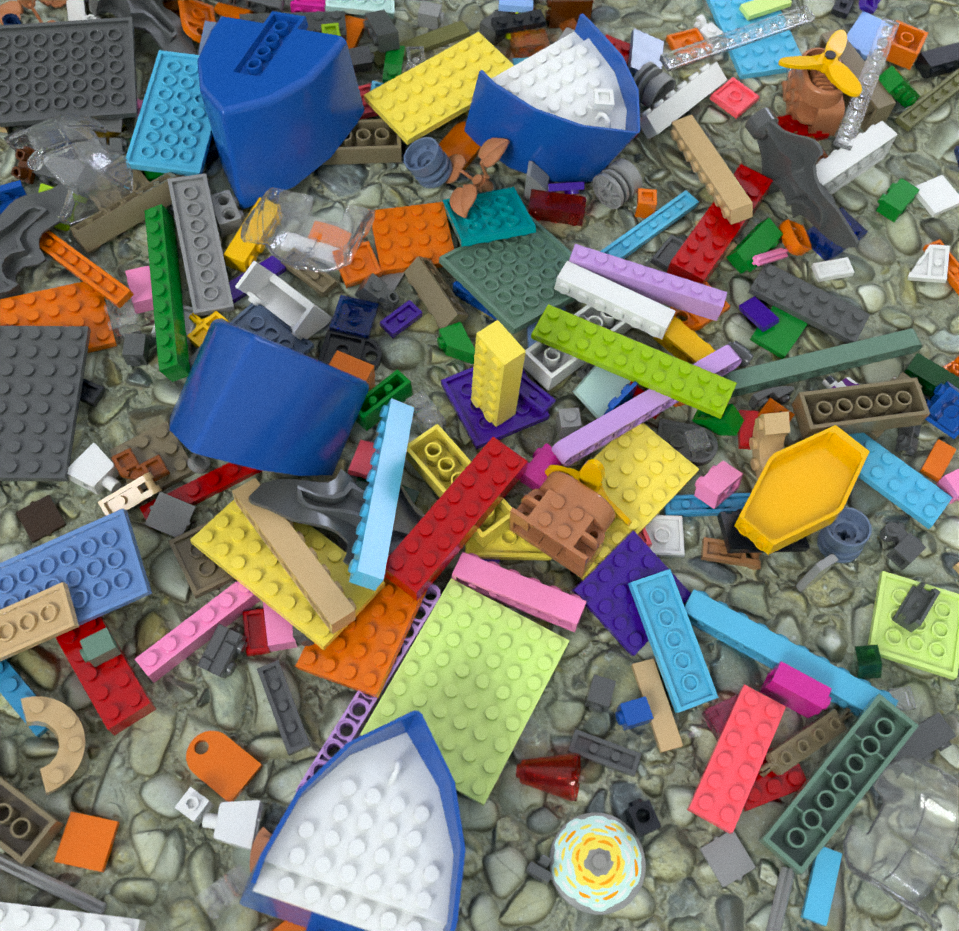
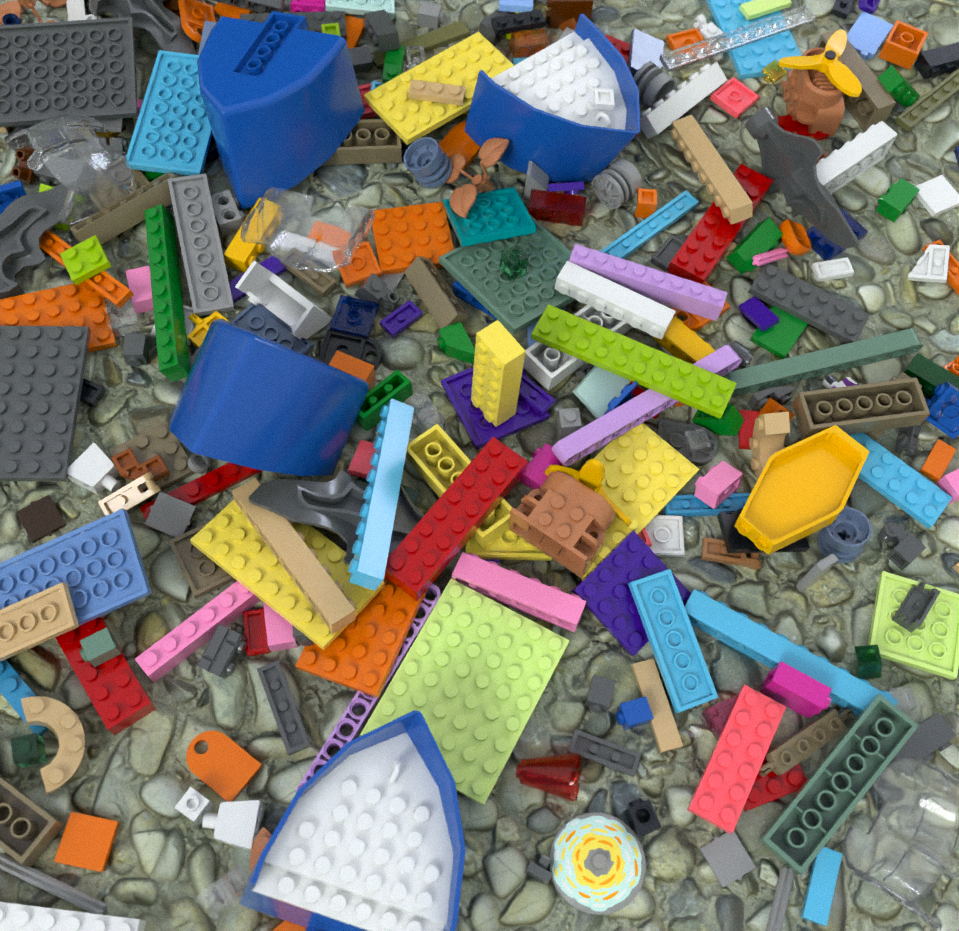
clear plate [833,17,900,151] -> none
none -> clear green brick [11,733,47,768]
none -> lime plate [60,235,112,285]
none -> tan plate [408,79,466,106]
none -> clear green brick [499,245,529,281]
none -> clear yellow tile [761,60,787,84]

